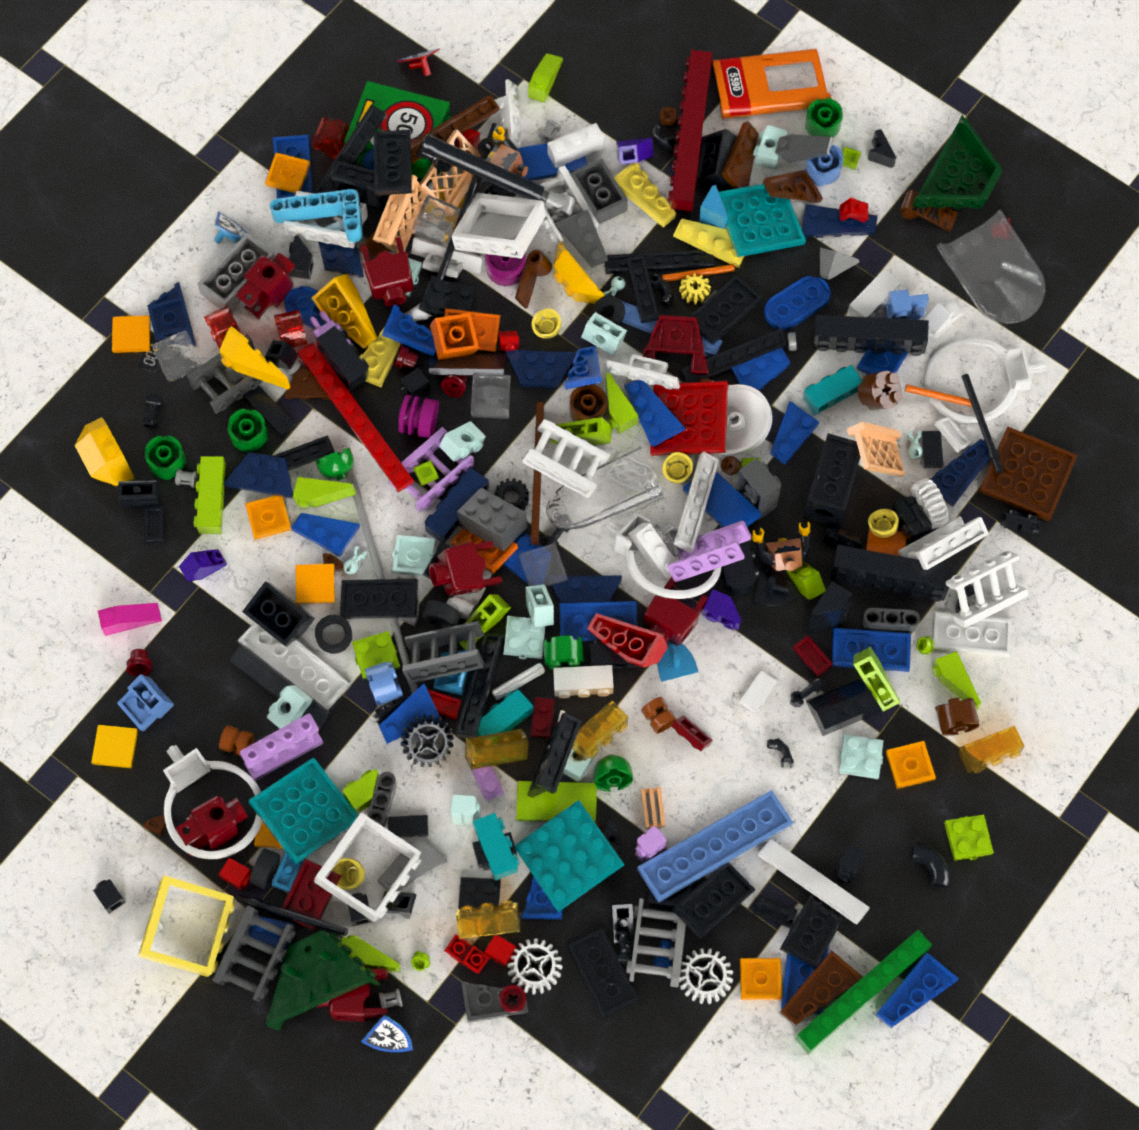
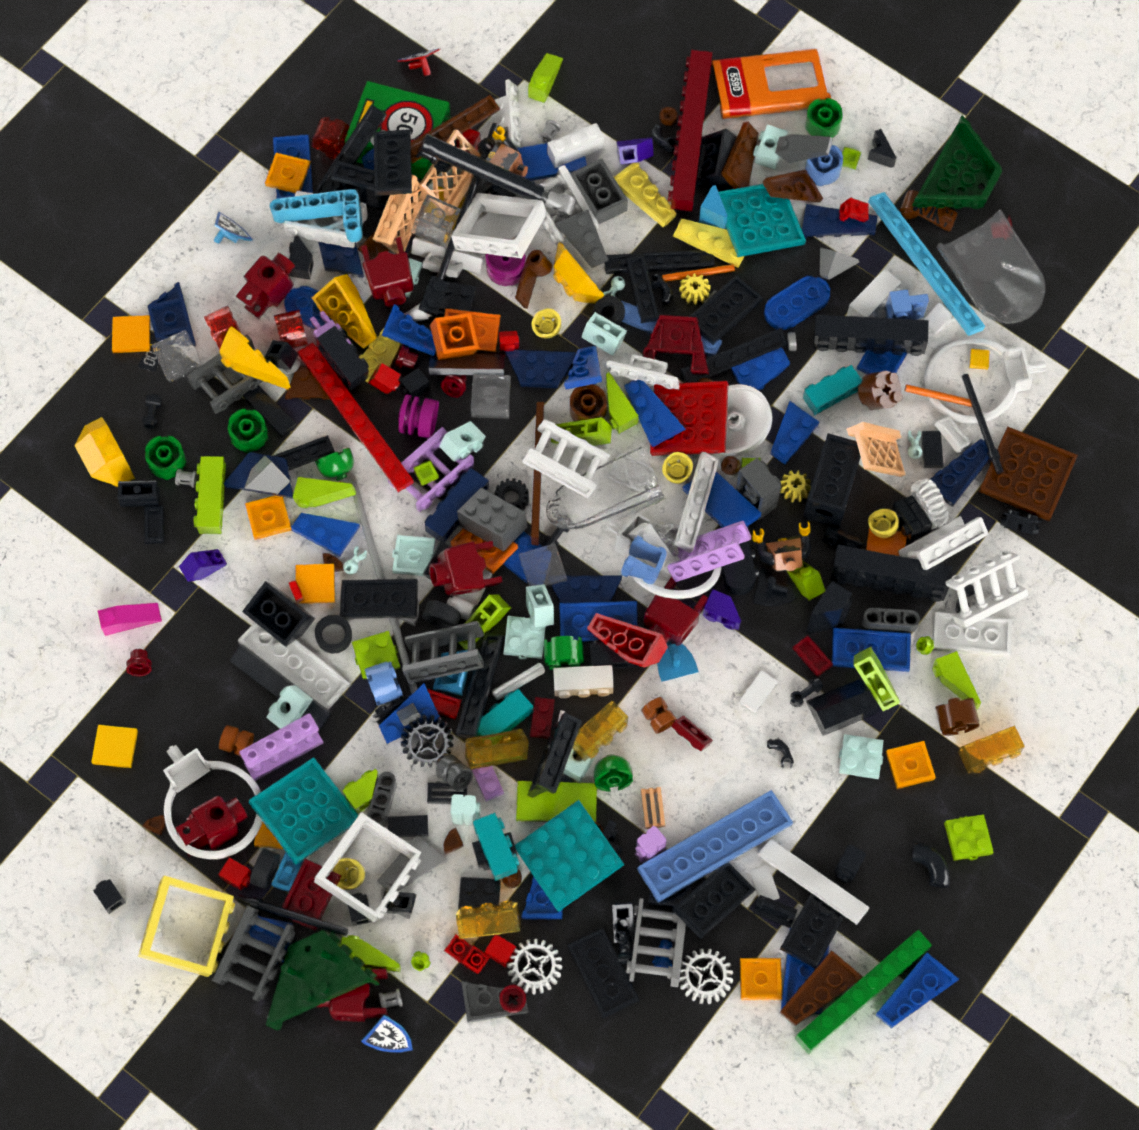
medium blue brick [117,674,174,731] -> none
light grey brick [197,233,275,314] -> none
none -> light grey slope [245,456,291,494]
none -> red tile [289,580,304,603]
none -> red brick [368,363,401,394]
none -> dark grey tile [396,703,421,726]
none -> black tile [427,783,468,804]
none -> dark grey wheel [436,754,473,791]
none -> reddish brown tile [443,828,464,854]
none -> reddish brown tile [502,869,522,888]
none -> medium blue piece [621,535,667,584]
none -> white sticker [750,865,780,900]
none -> light yellow gear [780,470,811,503]
none -> medium azure plate [868,192,985,336]
none -> yellow tile [969,349,990,370]

